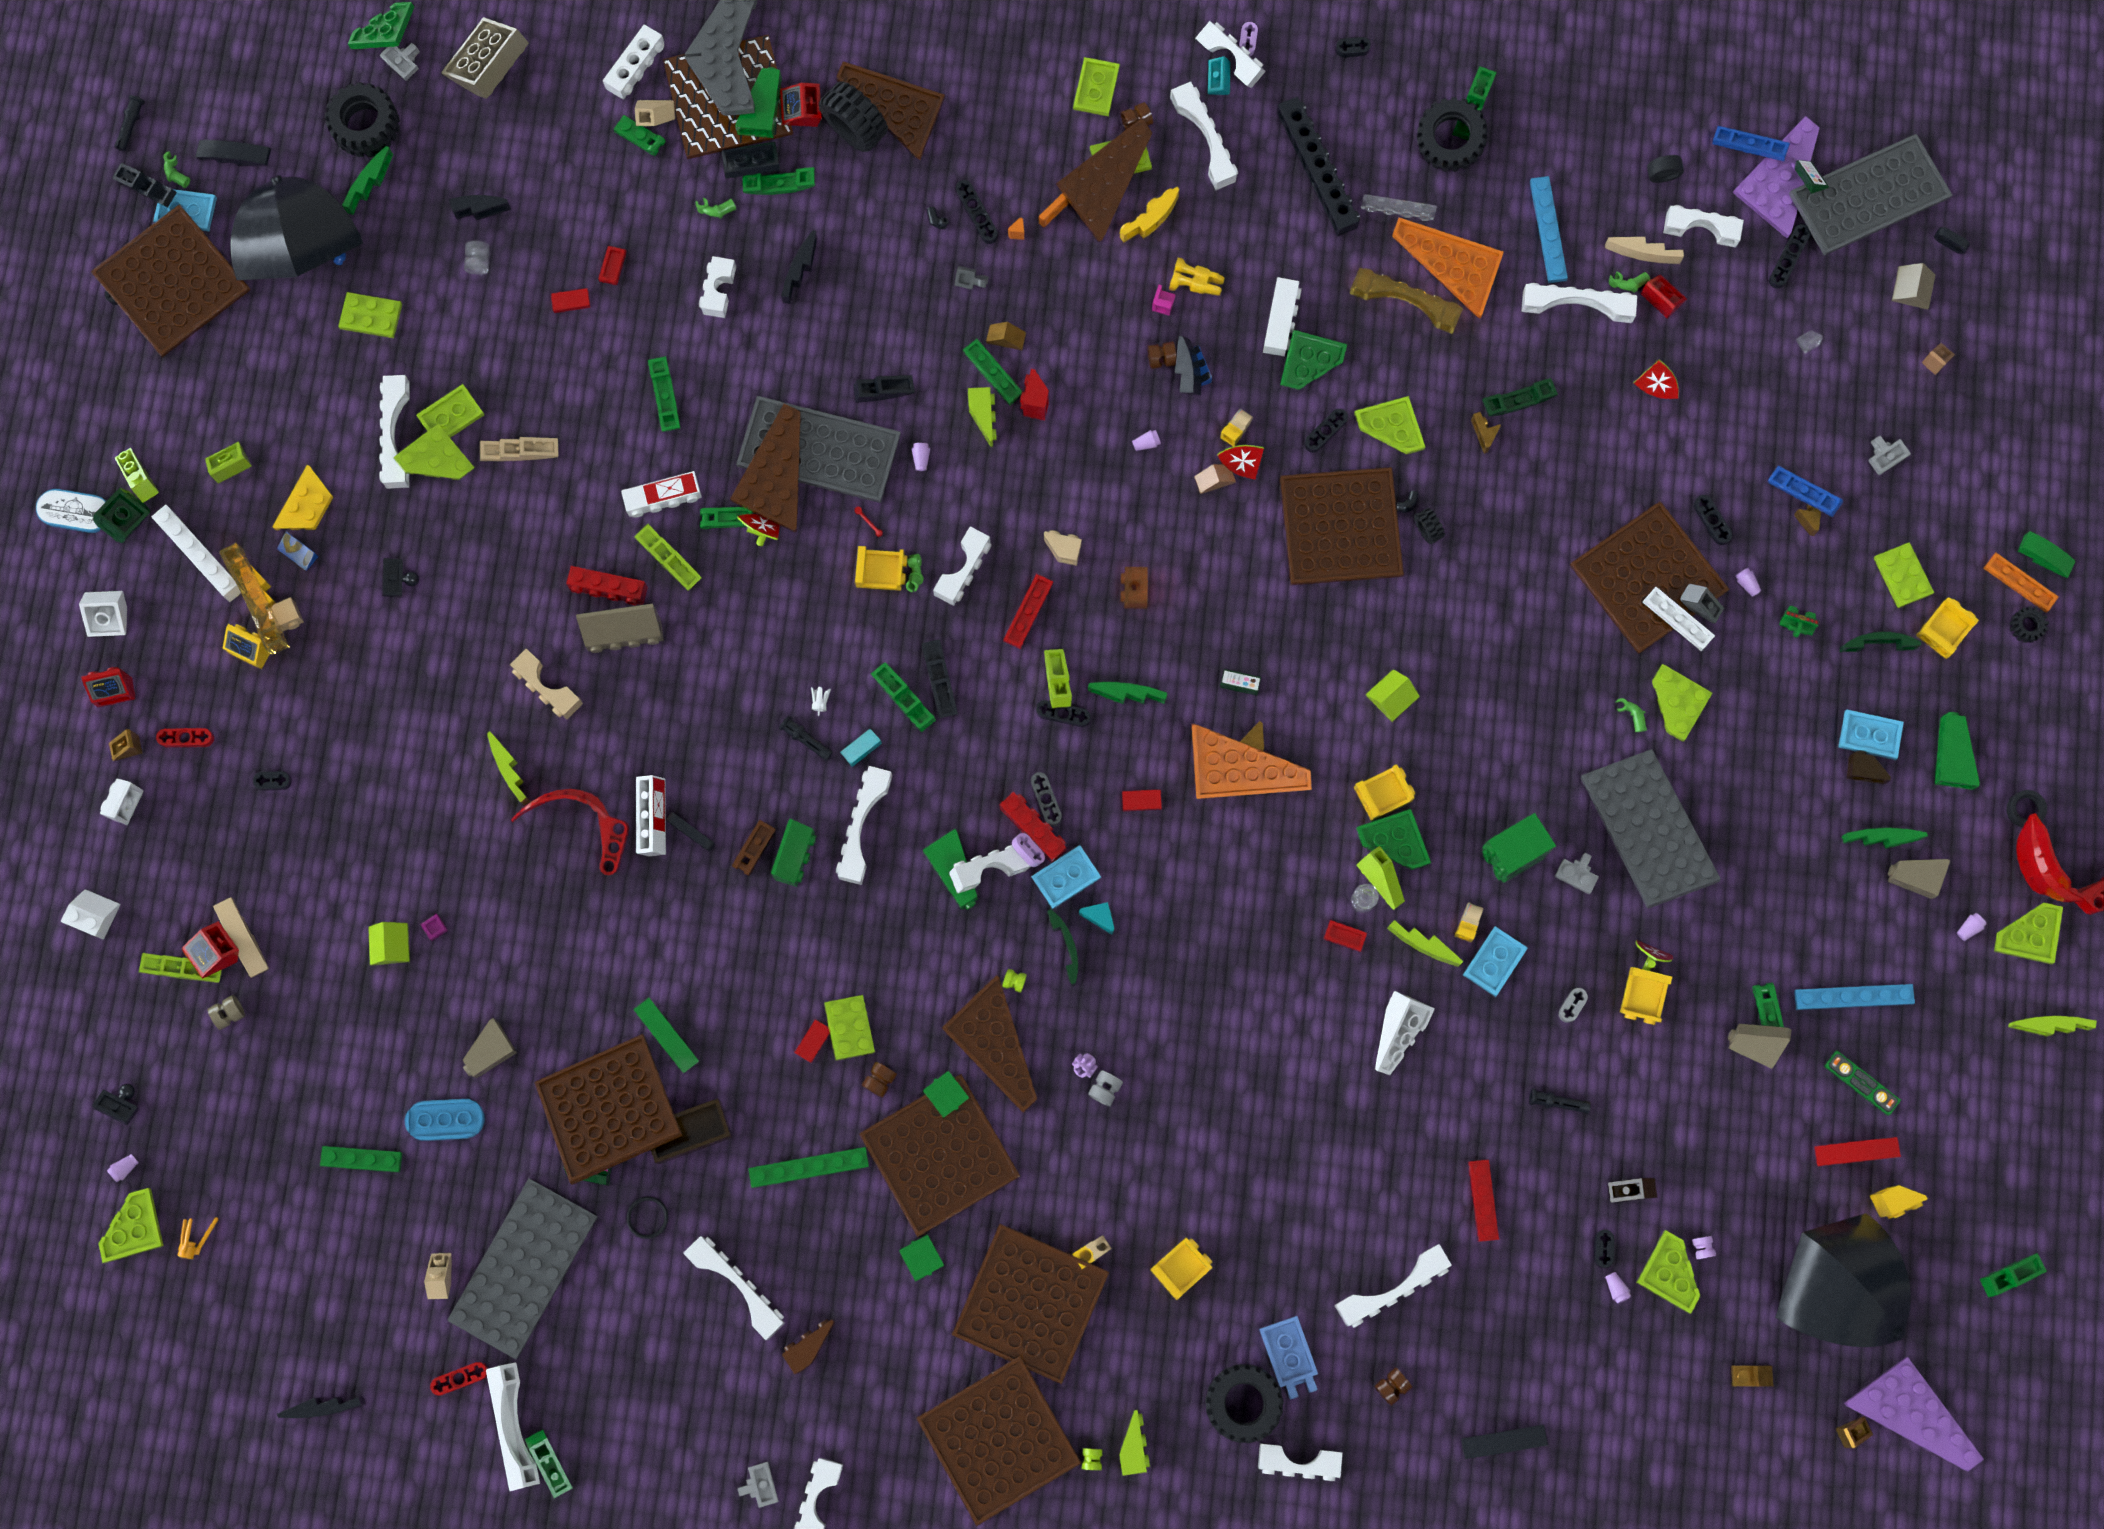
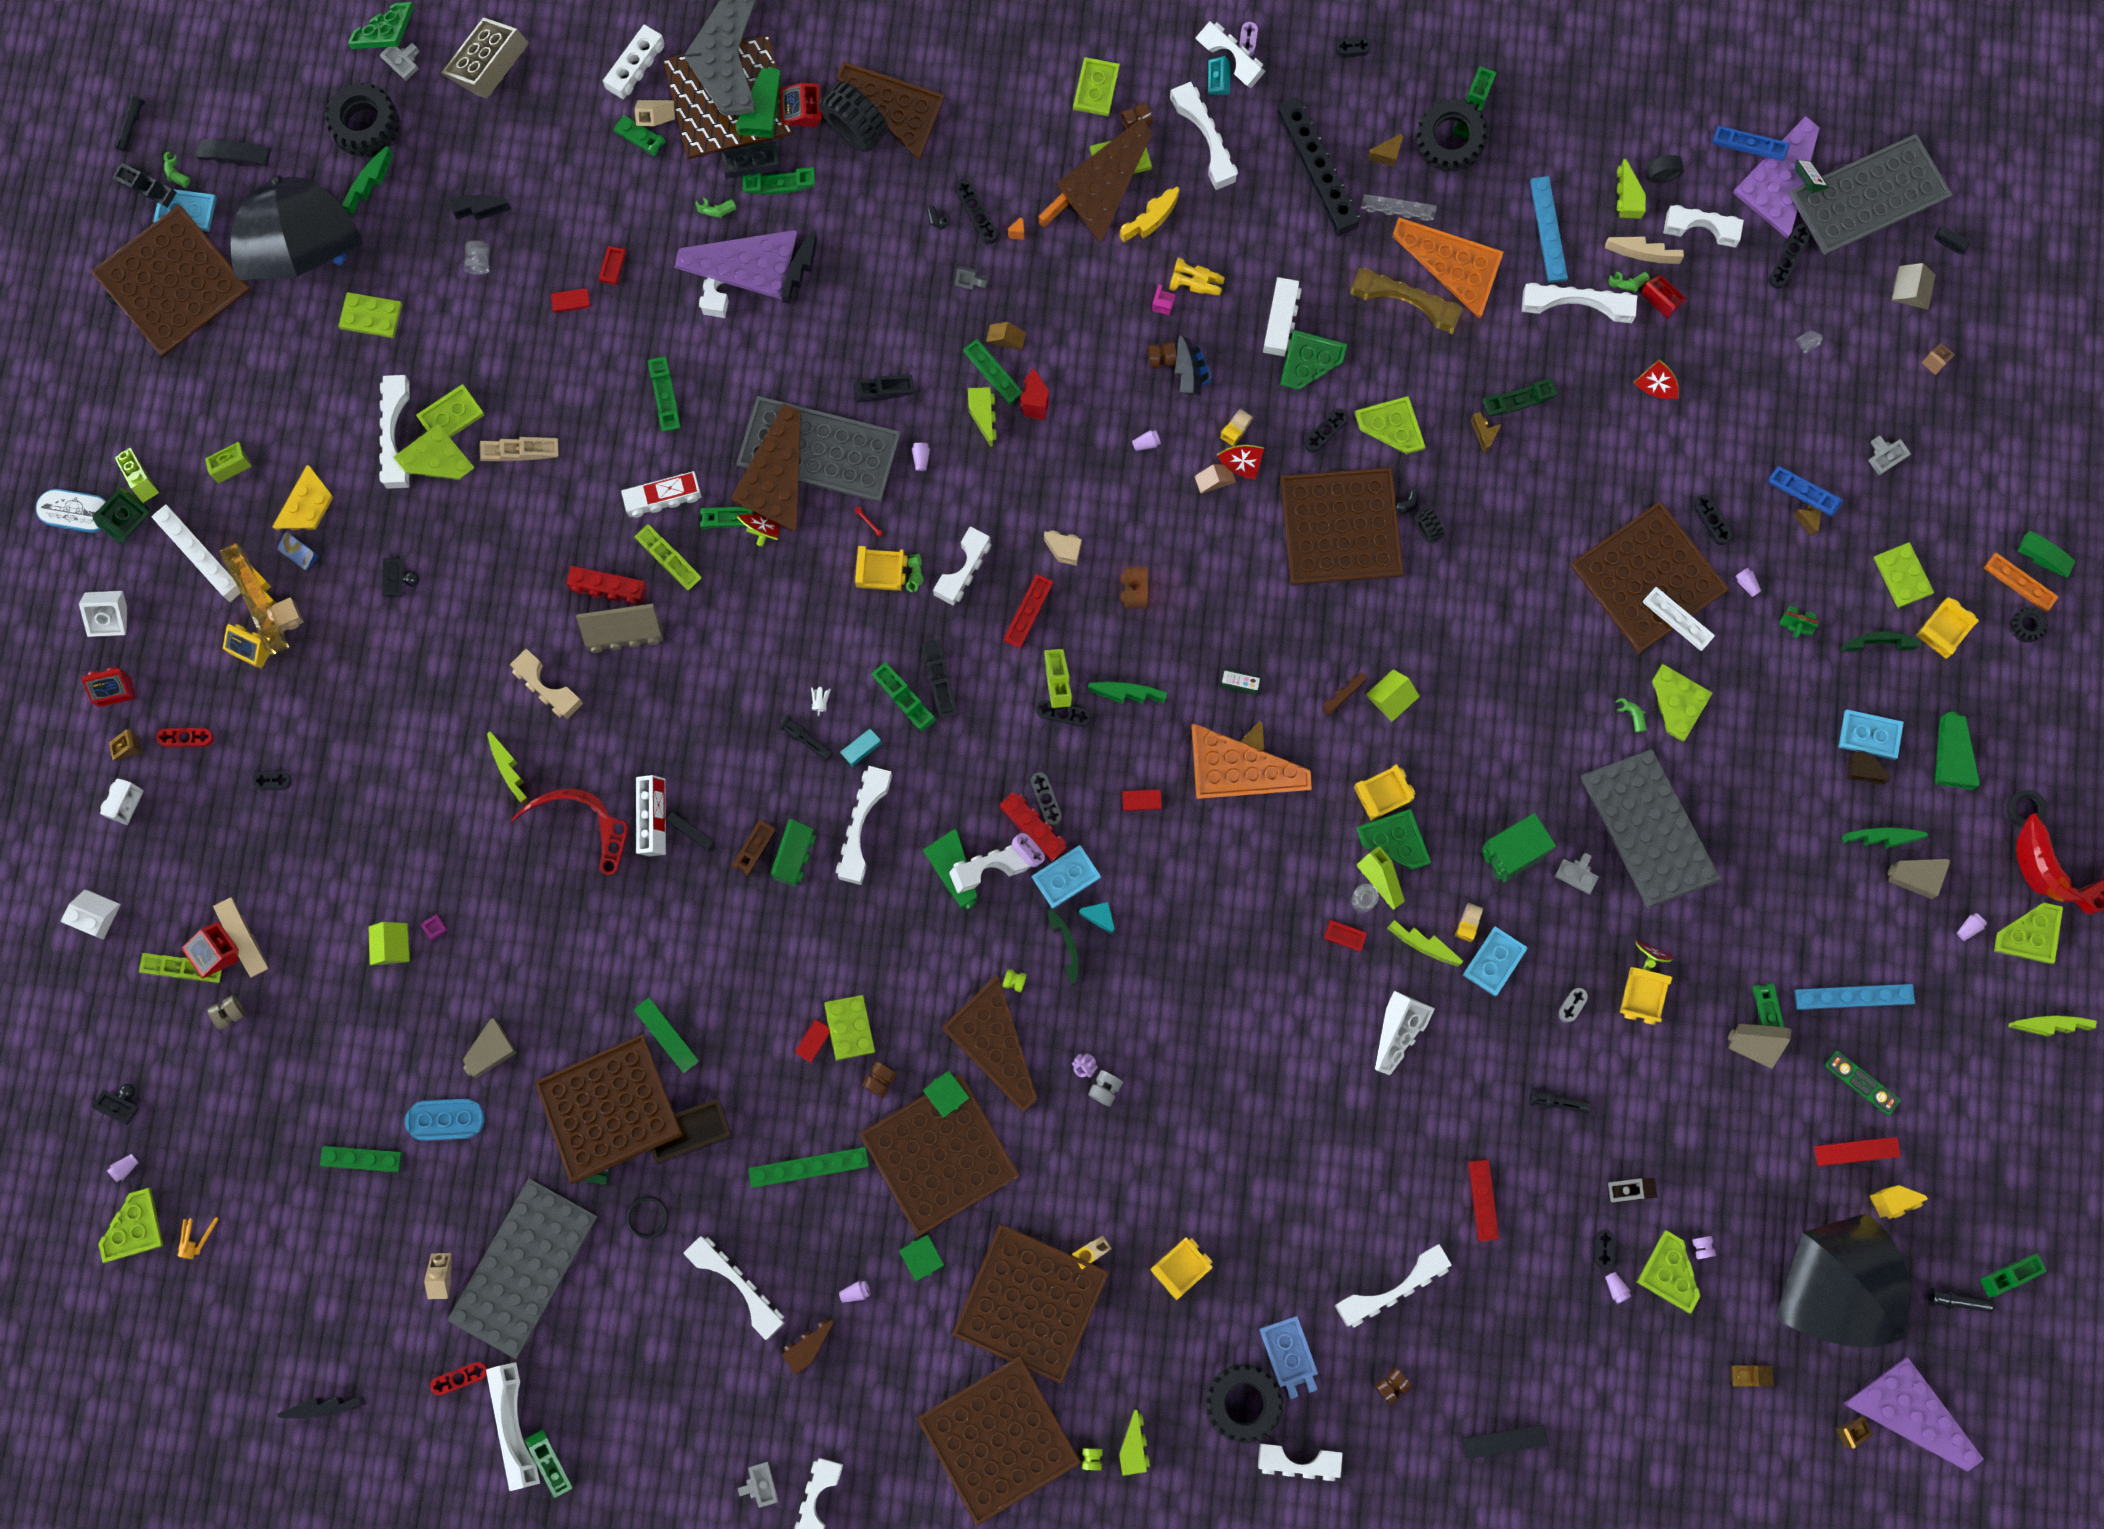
dark grey slope [1680,584,1724,624] -> none
none -> medium lavender wing [674,230,797,299]
none -> lavender cone [839,1280,870,1303]
none -> reddish brown plate [1322,672,1368,715]
none -> pearl gold slope [1368,134,1403,167]
none -> lime slope [1617,159,1646,219]
none -> black pin [1928,1288,1993,1313]

